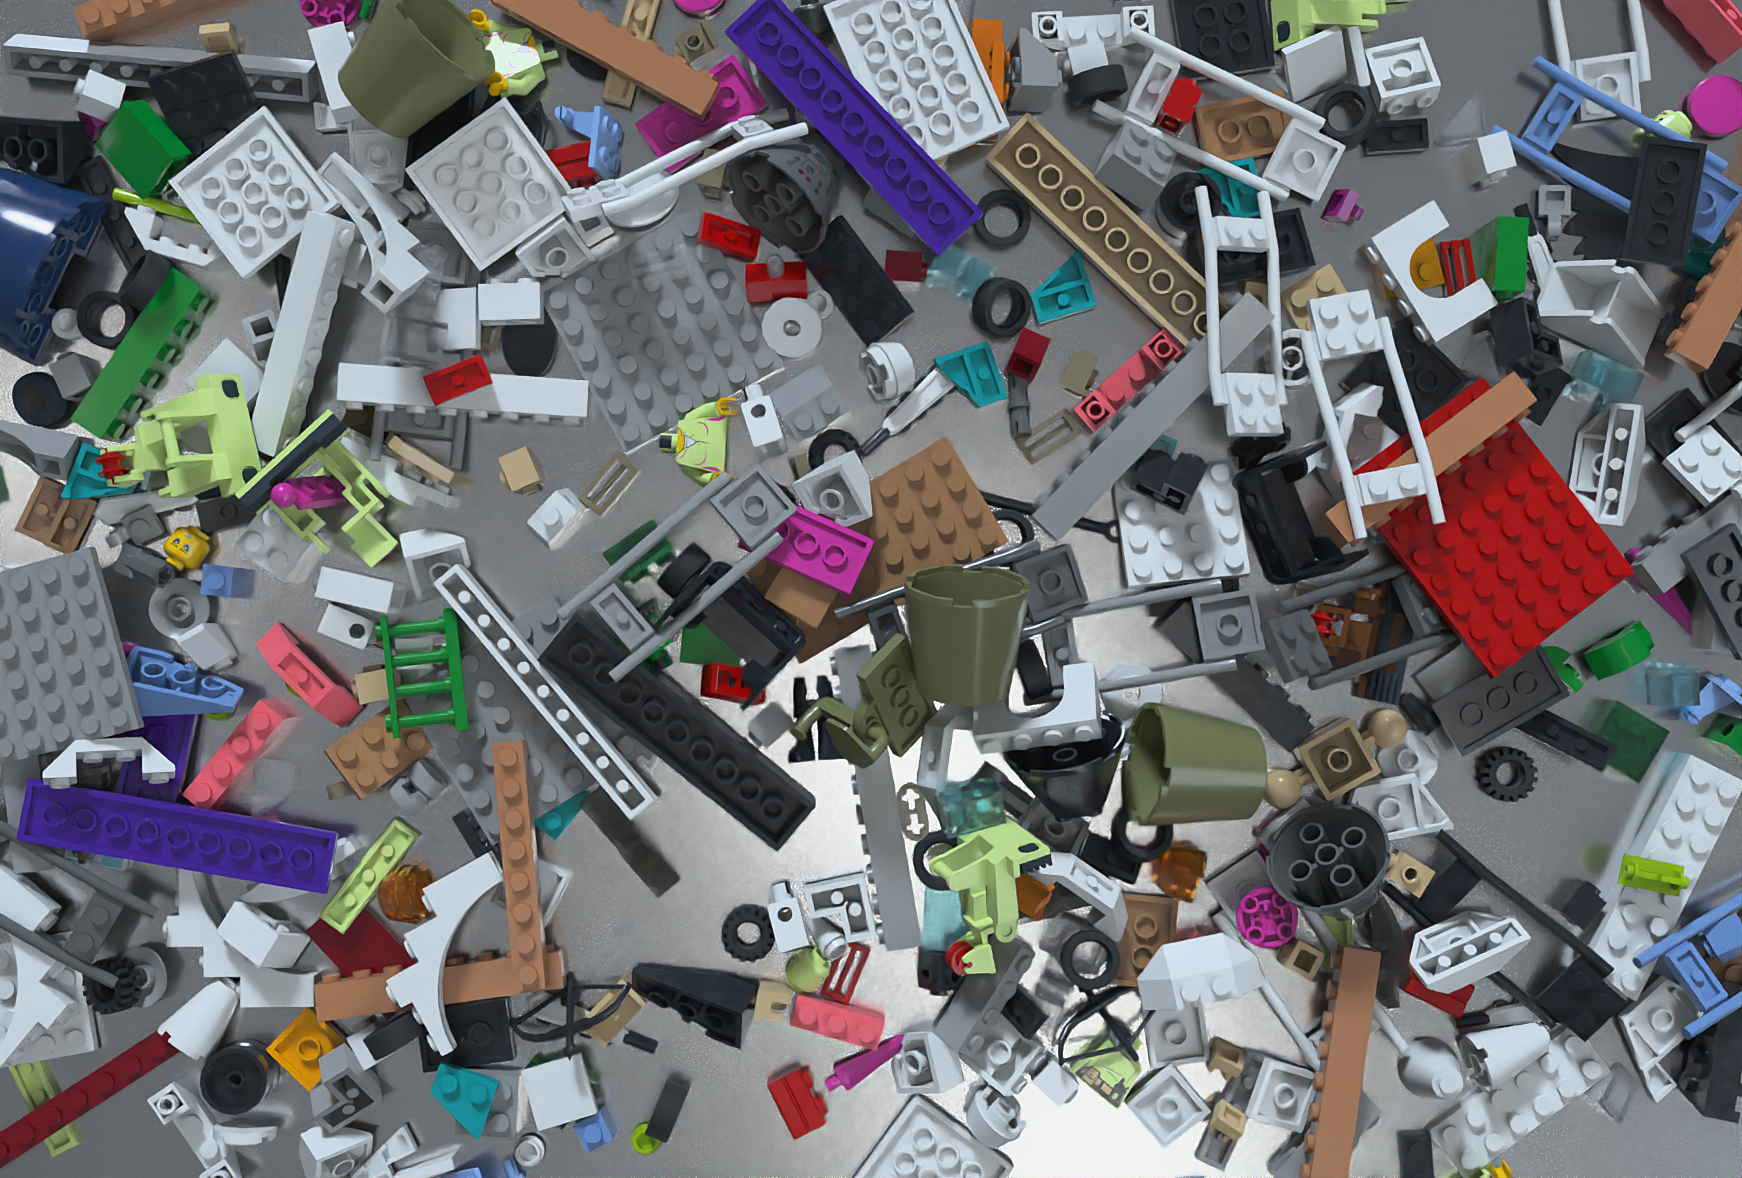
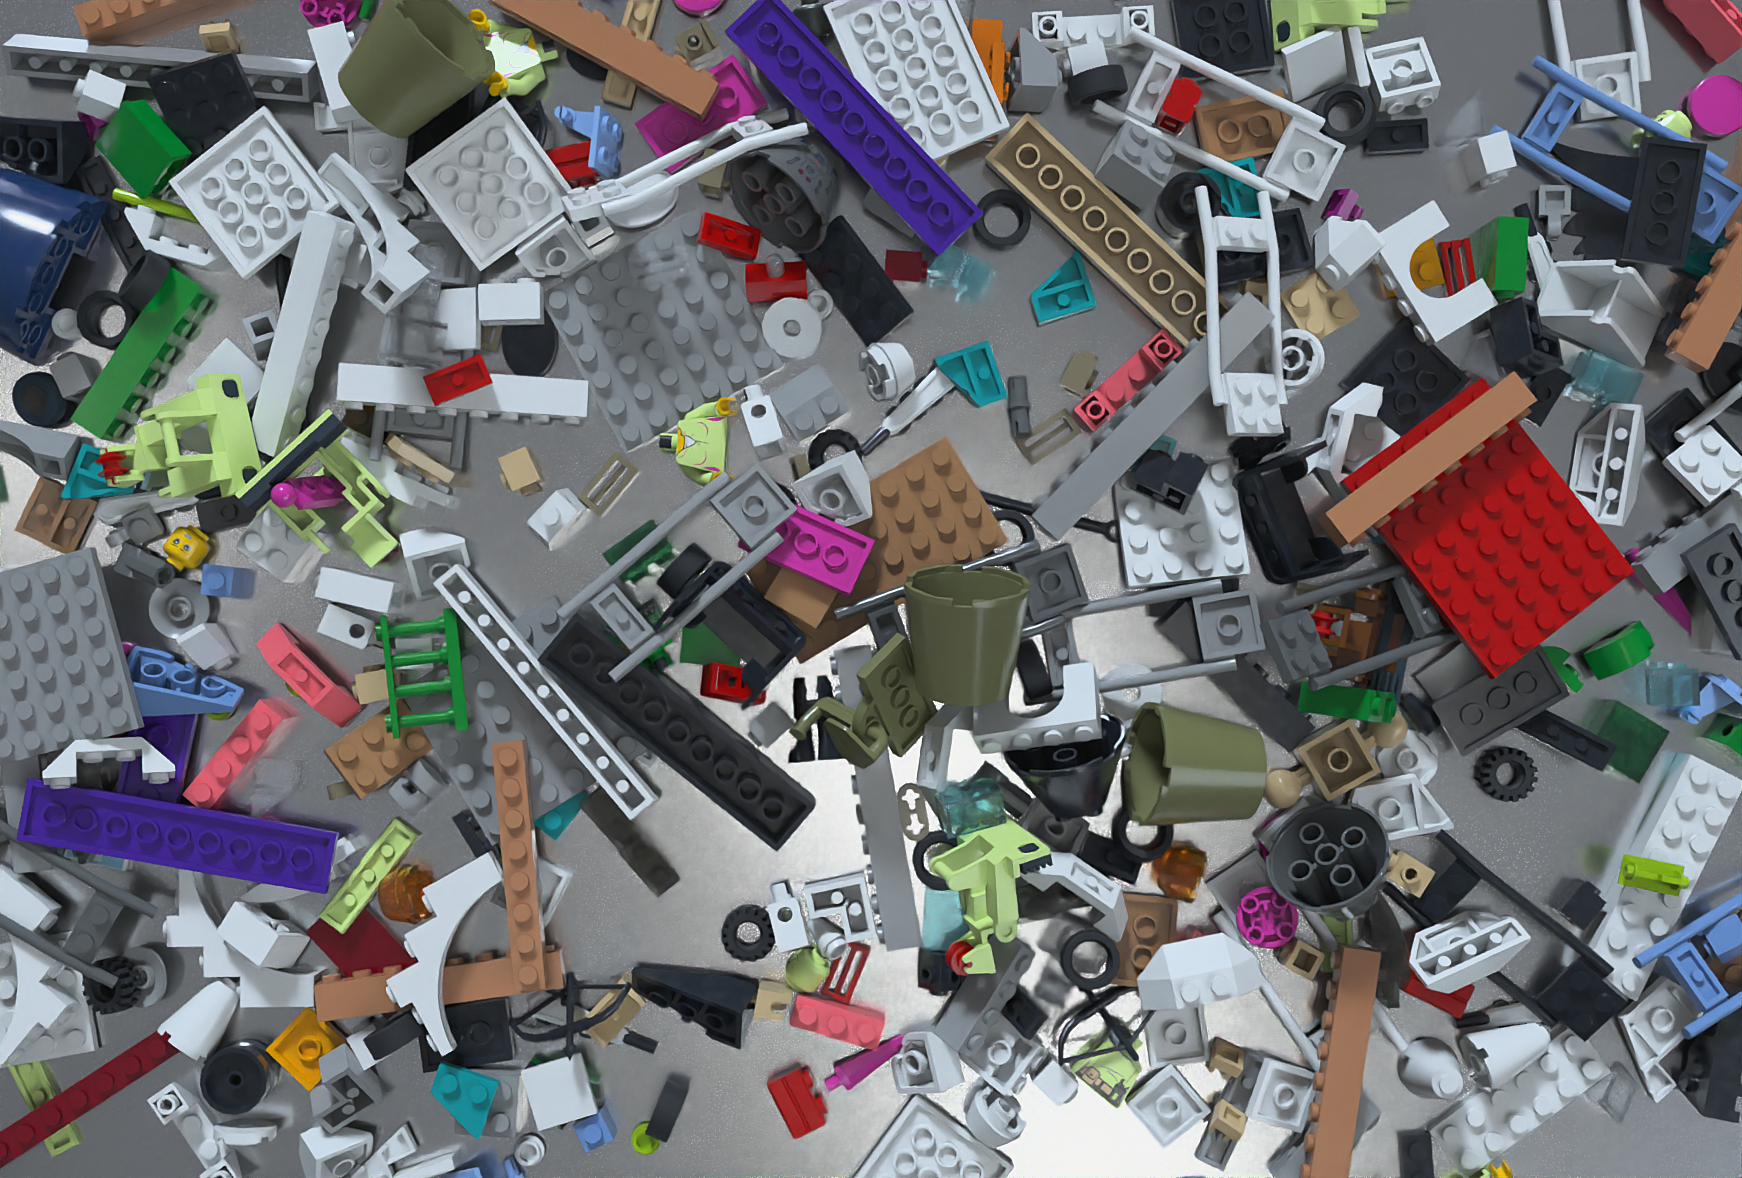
black tyre [972,277,1031,337] -> none
dark red brick [1005,327,1051,382] -> none
orange piece [1015,872,1055,922] -> none
white plate [1300,289,1446,540] -> none
none -> green brick [1298,681,1397,723]
none -> white slope [1315,216,1387,292]

